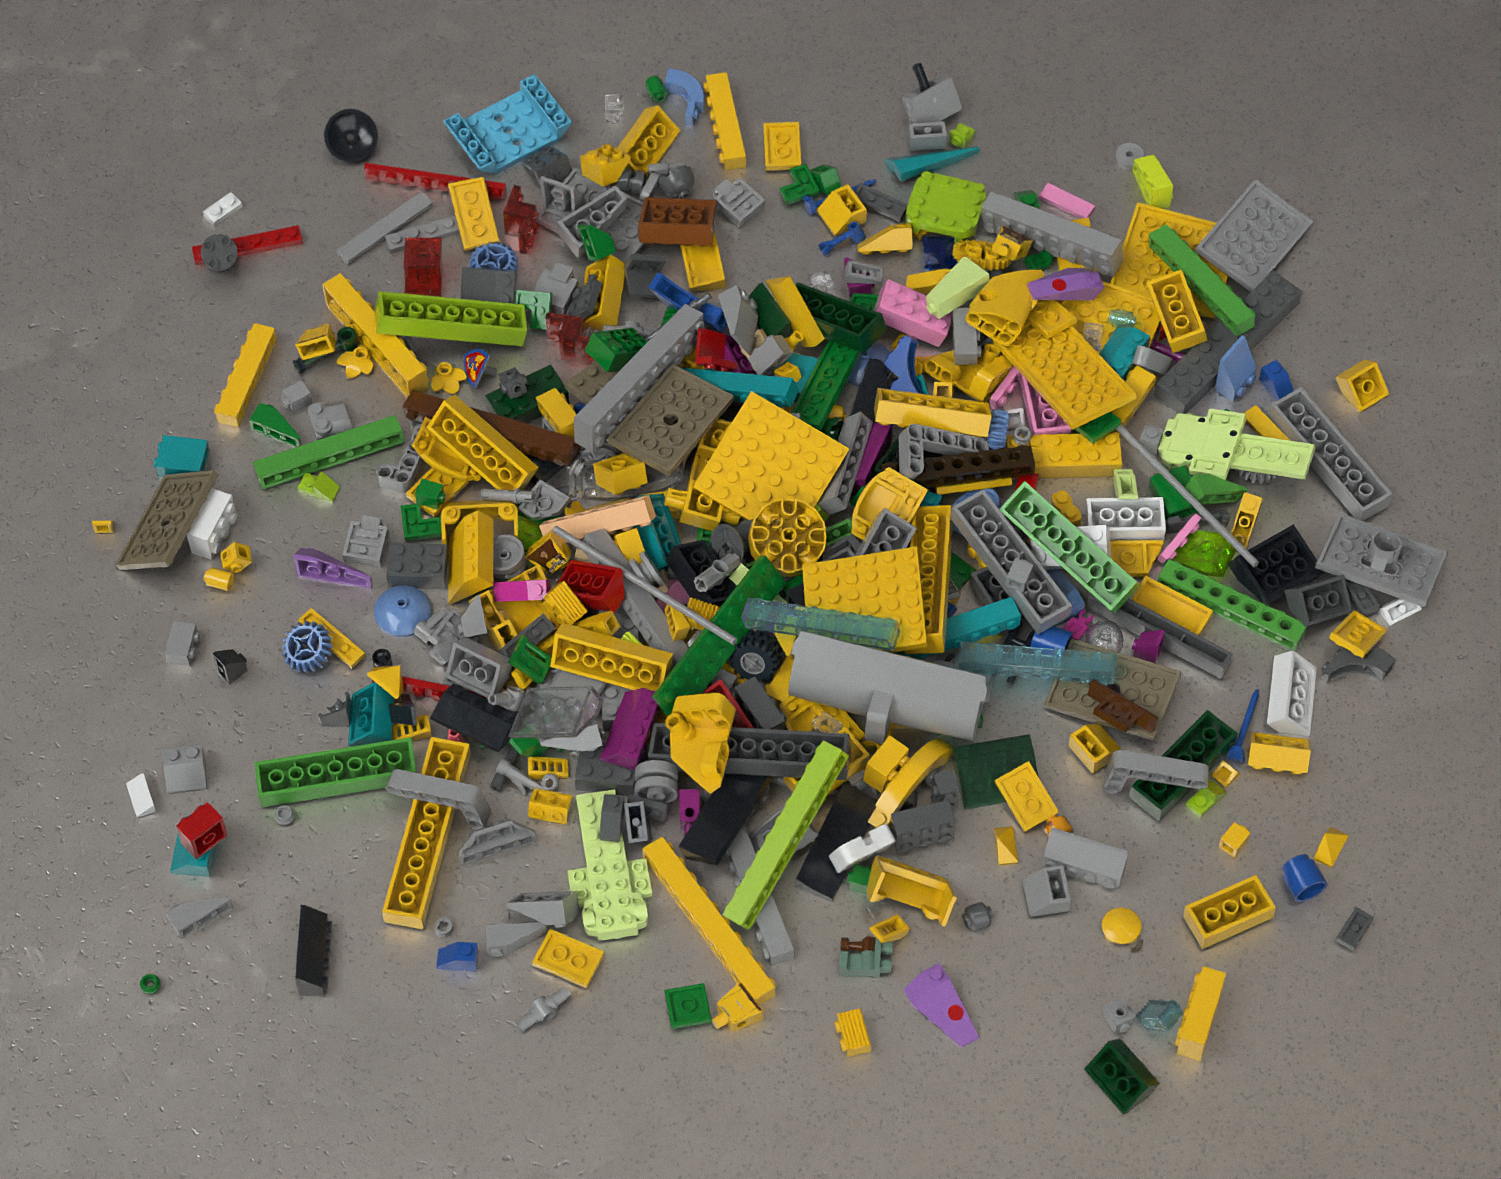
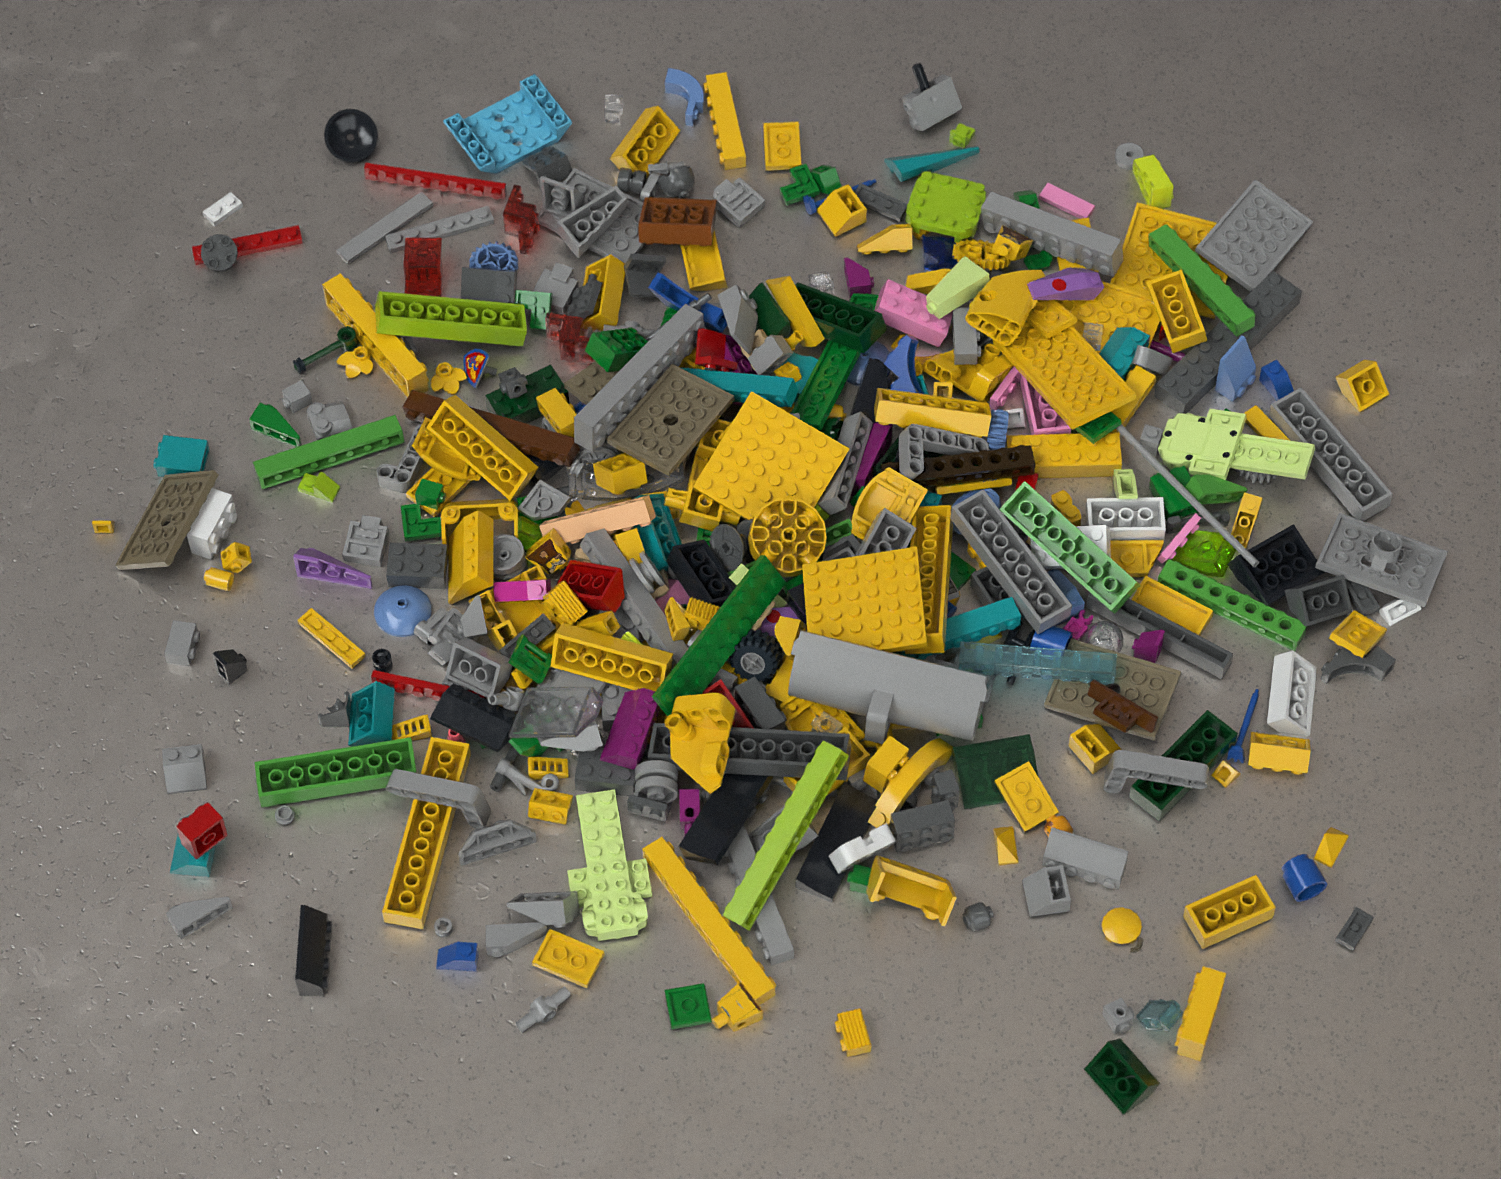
white slope [126,773,156,818] -> none
green plate [140,974,161,994] -> none
yellow brick [214,323,277,427] -> none
medium blue gear [281,621,333,673] -> none
yellow torso [295,324,336,360] -> none
yellow slope [367,665,404,699] -> none
black slope [389,694,417,725] -> none
yellow tile [448,177,500,252] -> none
light grey pin [481,488,537,504] -> none
light grey piece [553,526,737,645] -> none
green slope [577,224,616,260] -> none
yellow slope [580,144,630,187] -> none
dark grey slope [600,794,625,842] -> none
slope [624,801,652,843] -> none
green brick [645,75,668,102] -> none
light grey piece [694,553,741,592] -> none
clear light blue brick [741,598,900,651] -> none
blue brick [818,222,866,255] -> none
sand green hips [839,936,893,977] -> none
light grey slope [844,260,884,284] -> none
yellow slope [869,914,910,943] -> none
medium lavender wedge [903,963,979,1048] -> none
light grey brick [908,121,947,151] -> none
light grey brick [1005,558,1033,593] -> none
light grey bush [1014,426,1031,445] -> none
clear light blue brick [1108,308,1137,328] -> none
lime slope [1185,780,1227,818] -> none
yellow brick [1219,822,1251,858] -> none

